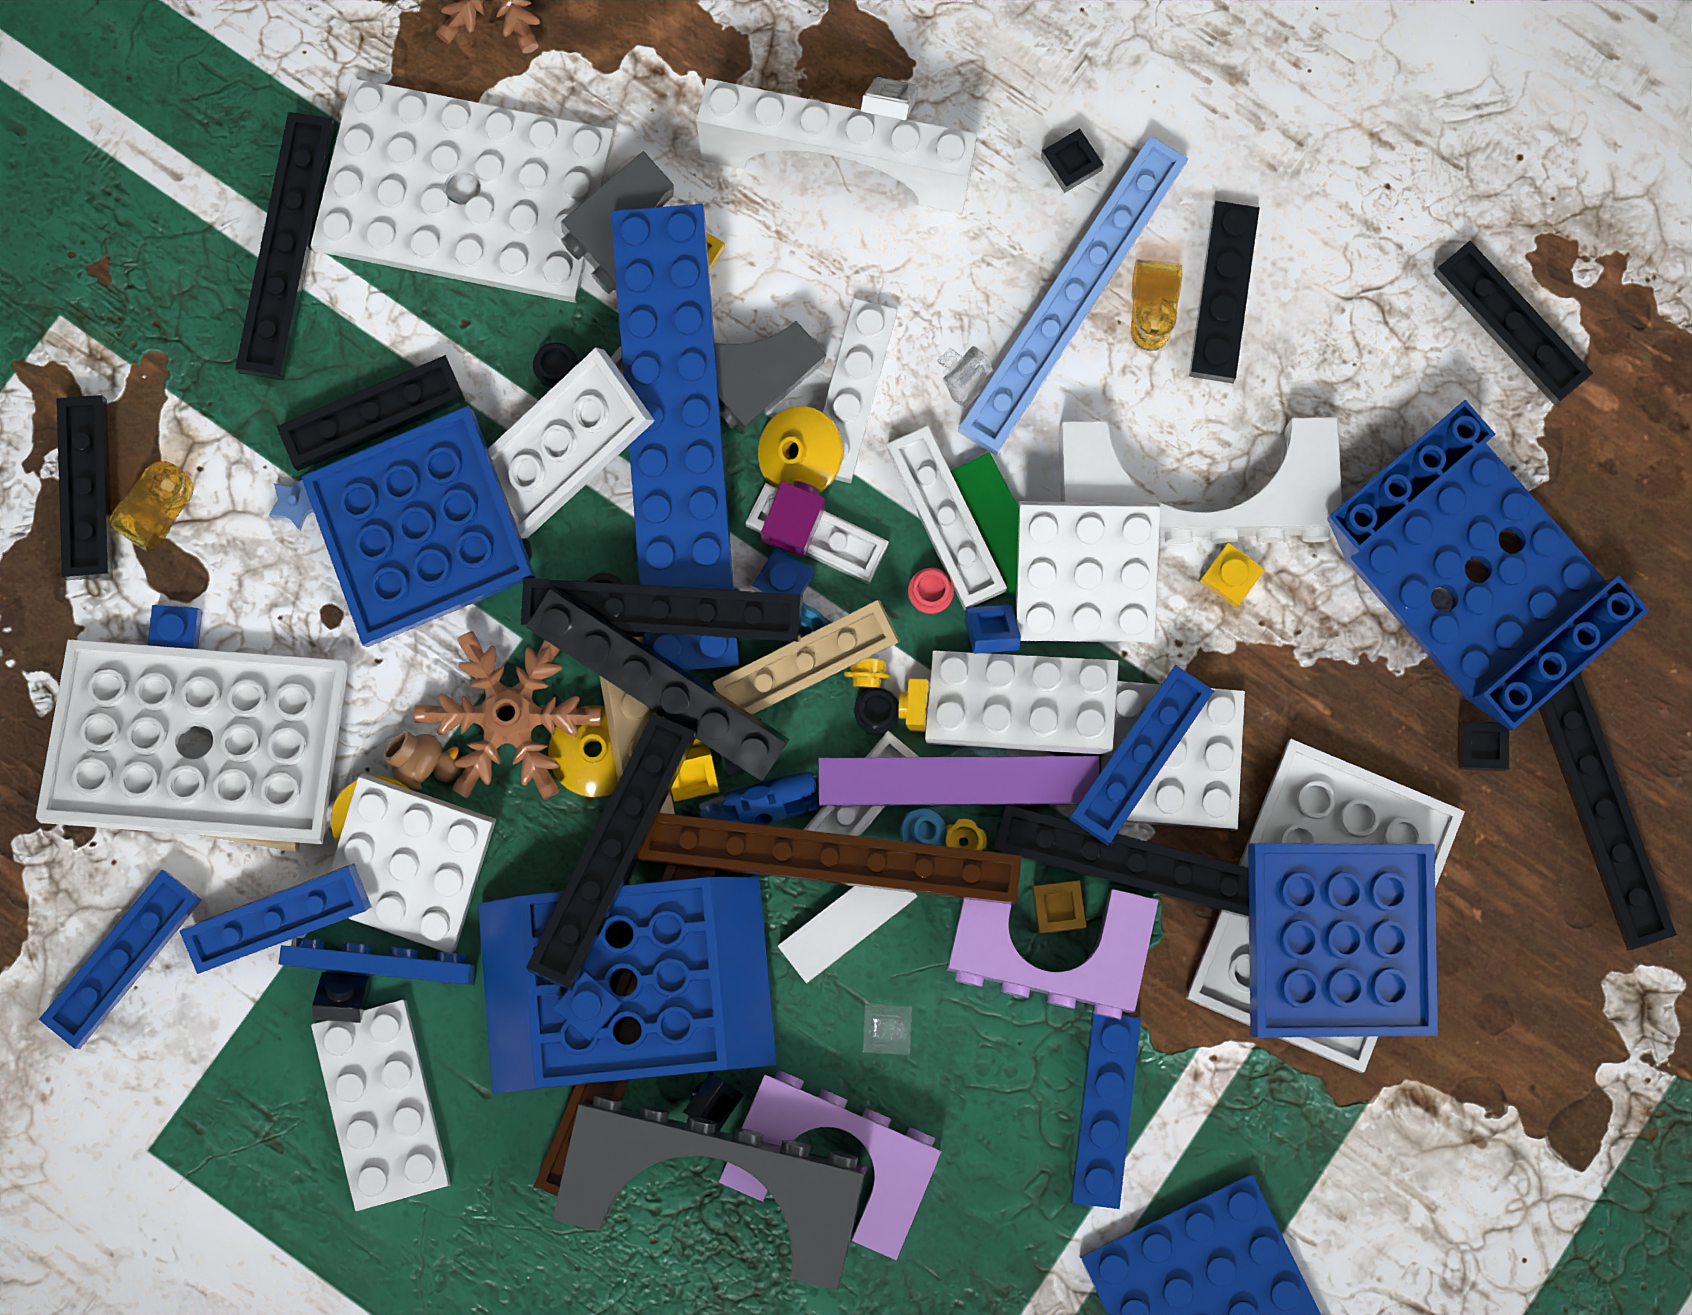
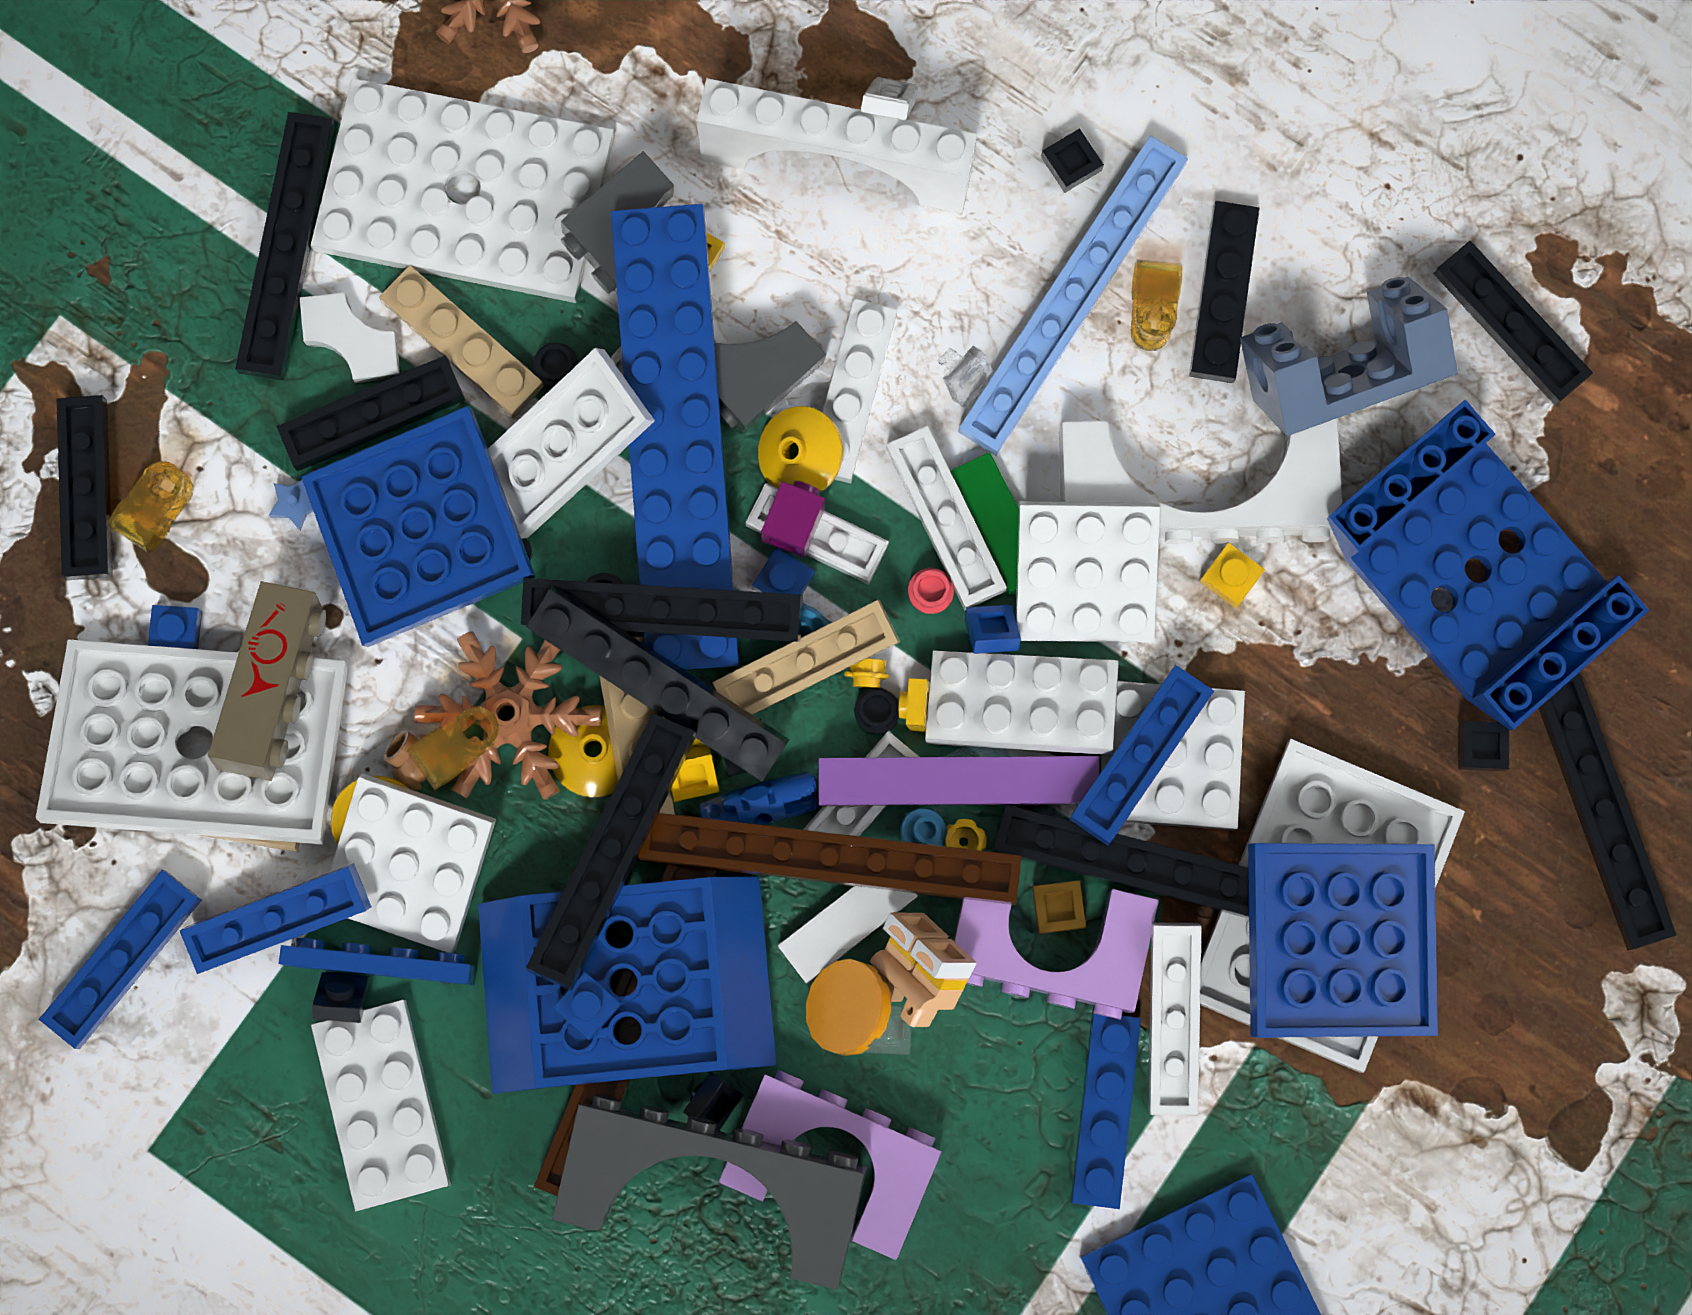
none -> dark tan brick [208,581,326,781]
none -> white tile [300,292,400,384]
none -> tan plate [379,265,544,419]
none -> clear yellow piece [407,707,499,790]
none -> light orange tile [806,959,891,1056]
none -> light nougat hips [870,912,977,1027]
none -> white plate [1148,923,1201,1115]
none -> sand blue plate [1240,276,1458,436]

